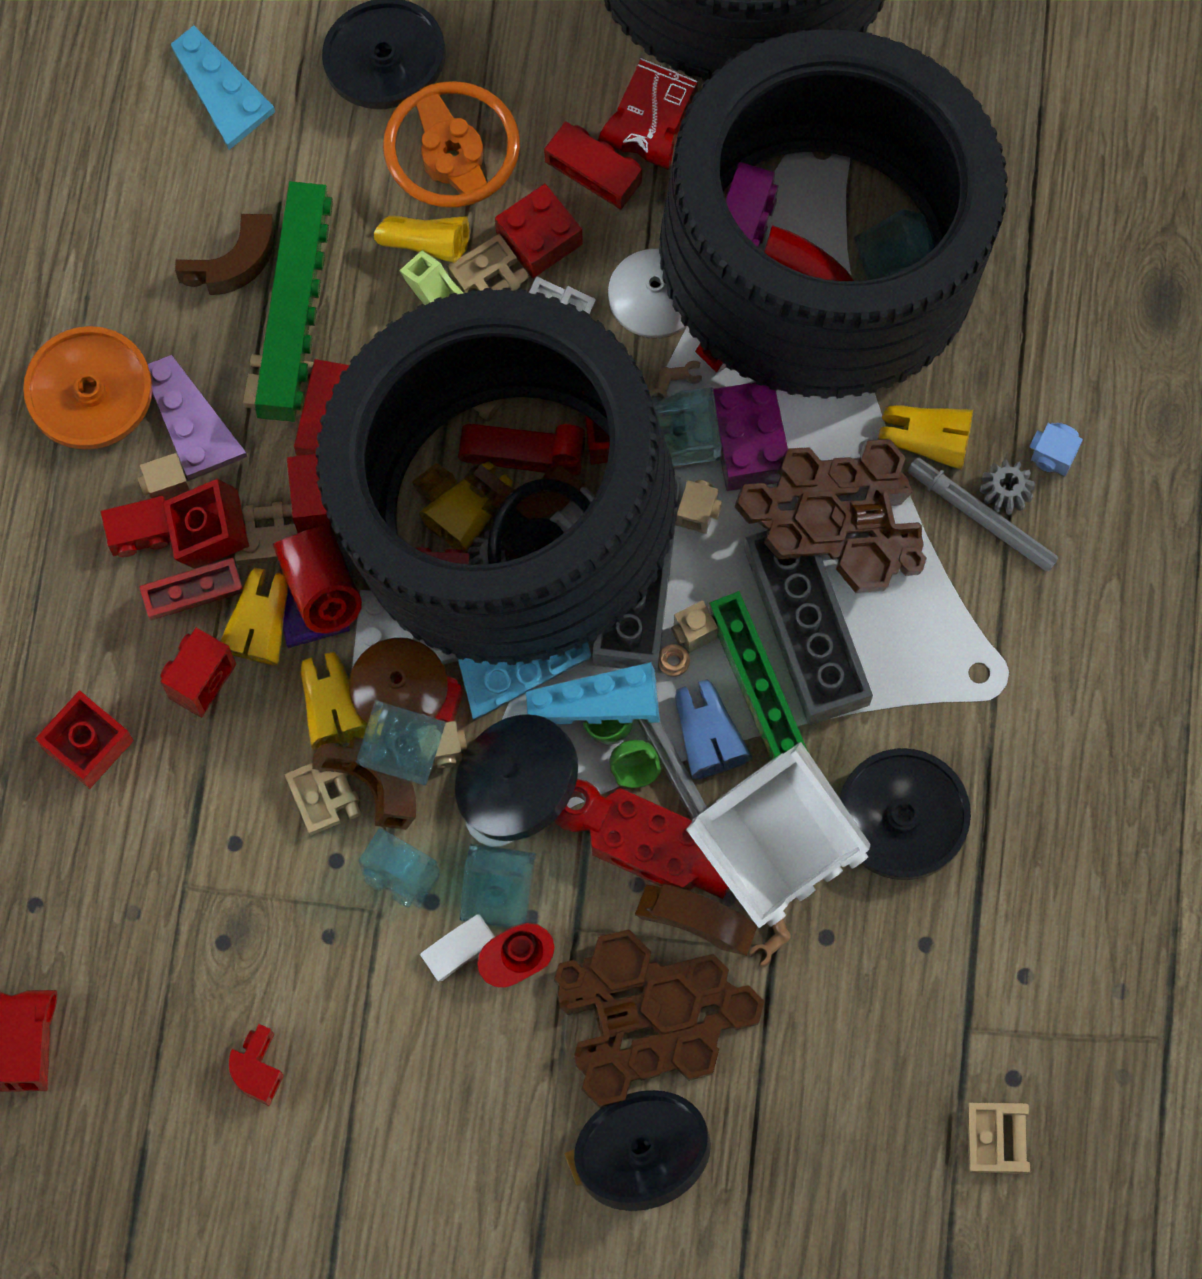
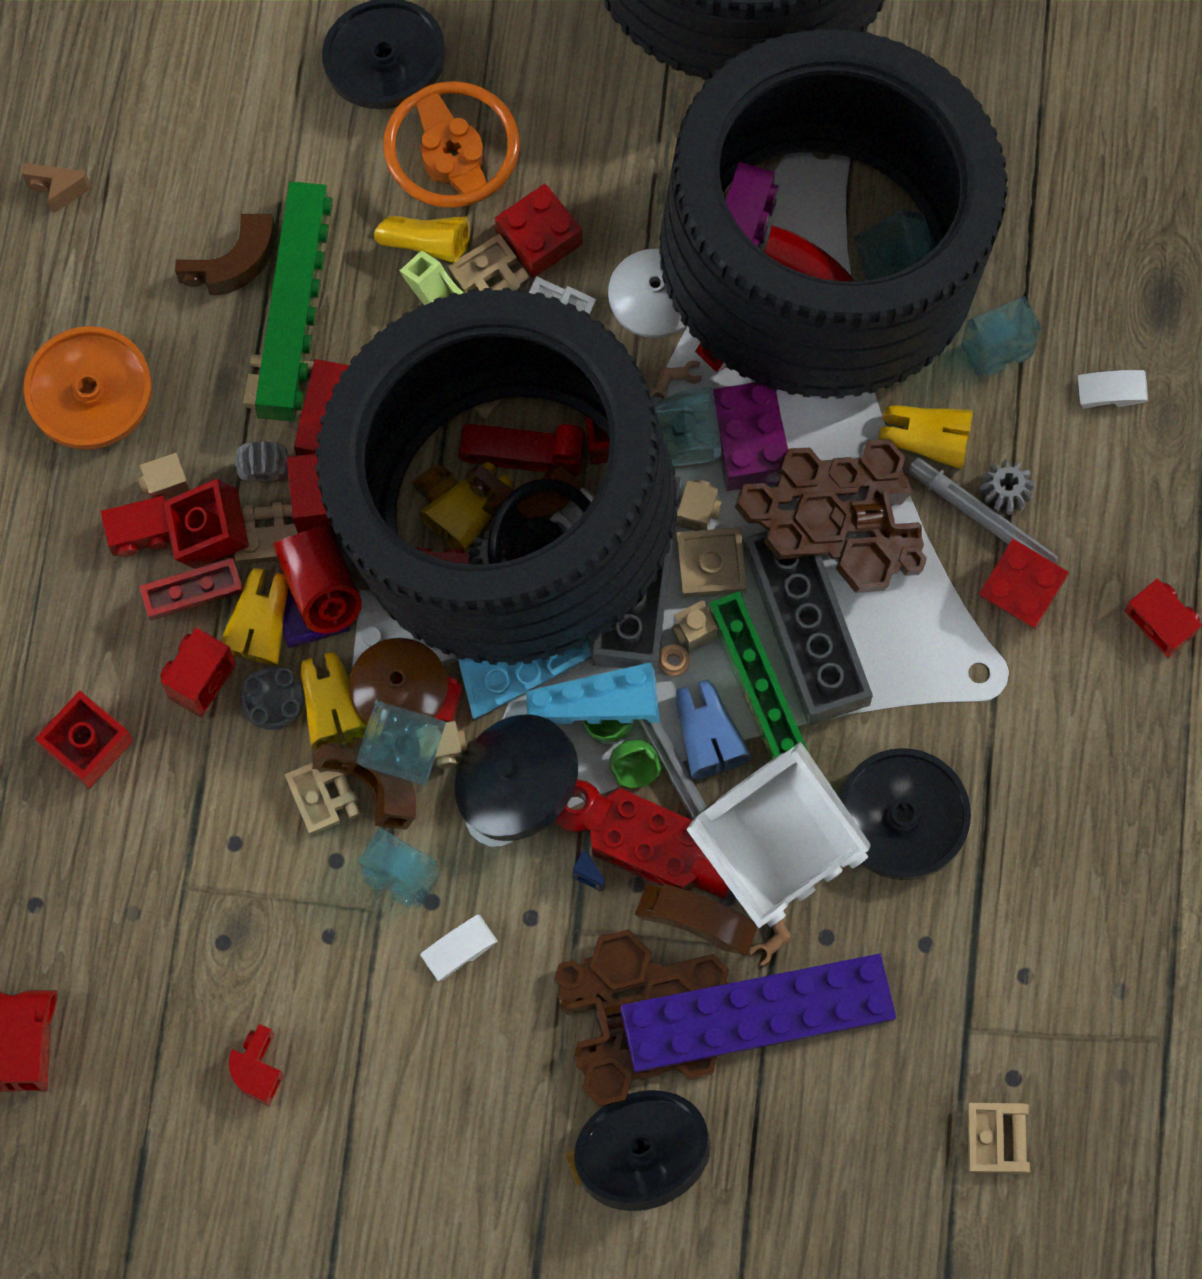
lavender wing [148,355,247,480] -> none
medium azure wing [171,25,275,150] -> none
clear light blue slope [460,844,536,928] -> none
red piece [477,923,555,988] -> none
red brick [544,121,642,210] -> none
red piece [598,58,698,170] -> none
light blue brick [1029,423,1083,476] -> none
none -> medium nougat slope [22,163,90,213]
none -> light grey gear [235,441,288,483]
none -> dark grey dish [240,666,304,730]
none -> dark blue slope [573,849,605,891]
none -> dark purple plate [620,953,896,1073]
none -> tan plate [676,527,747,597]
none -> clear light blue brick [961,296,1042,376]
none -> red brick [979,539,1069,630]
none -> white slope [1078,370,1148,409]
none -> red brick [1124,578,1202,658]

